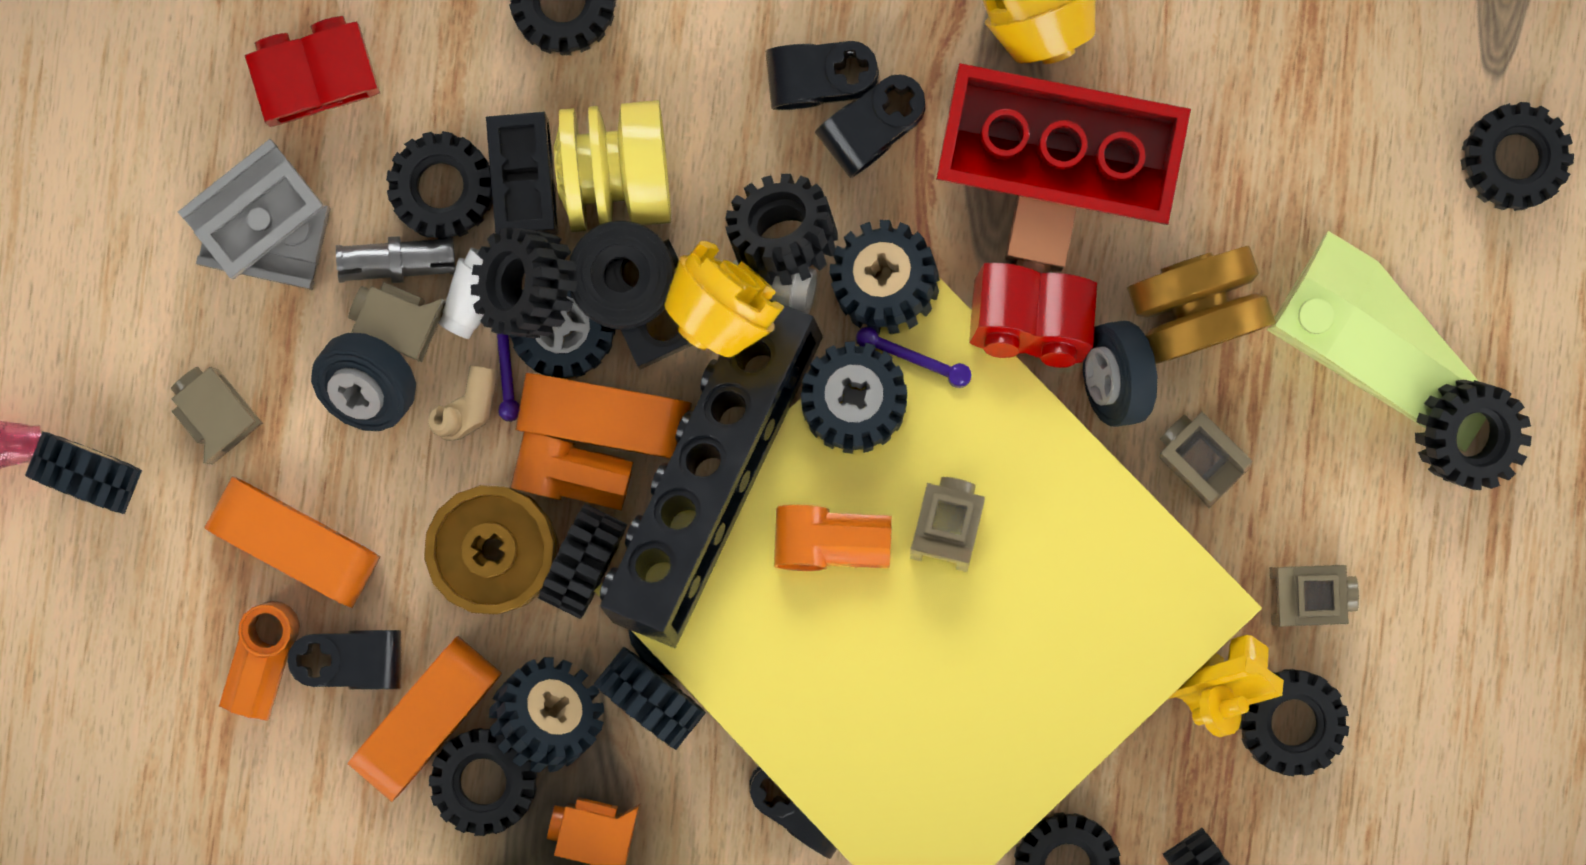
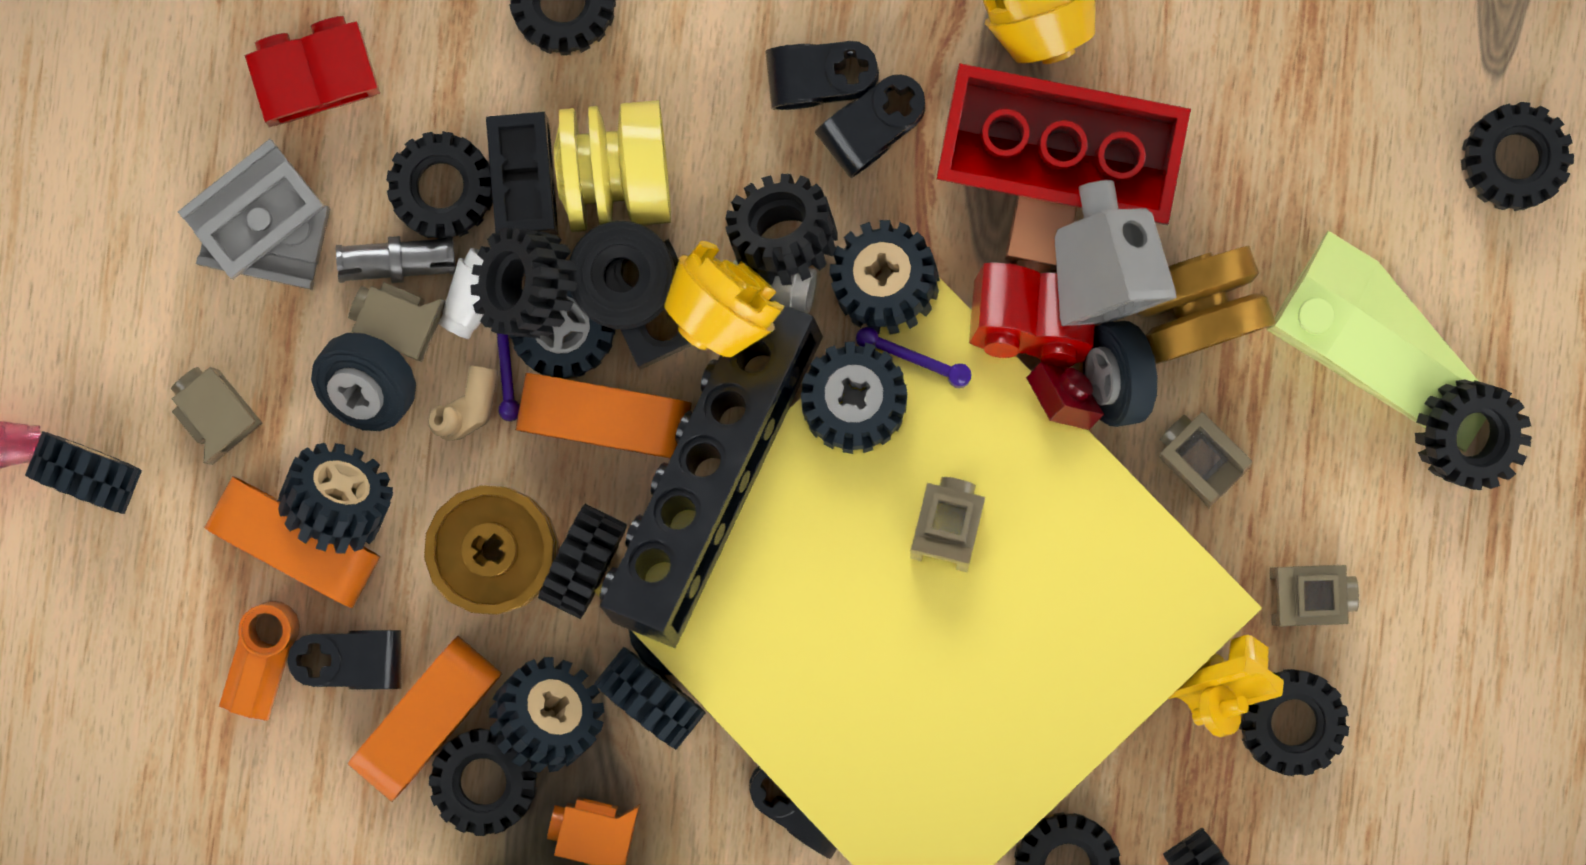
orange piece [510,432,634,511] -> none
orange piece [774,505,892,571] -> none
none -> black wheel [278,443,393,553]
none -> dark red plate [1026,362,1104,430]
none -> light grey torso [1055,180,1176,326]

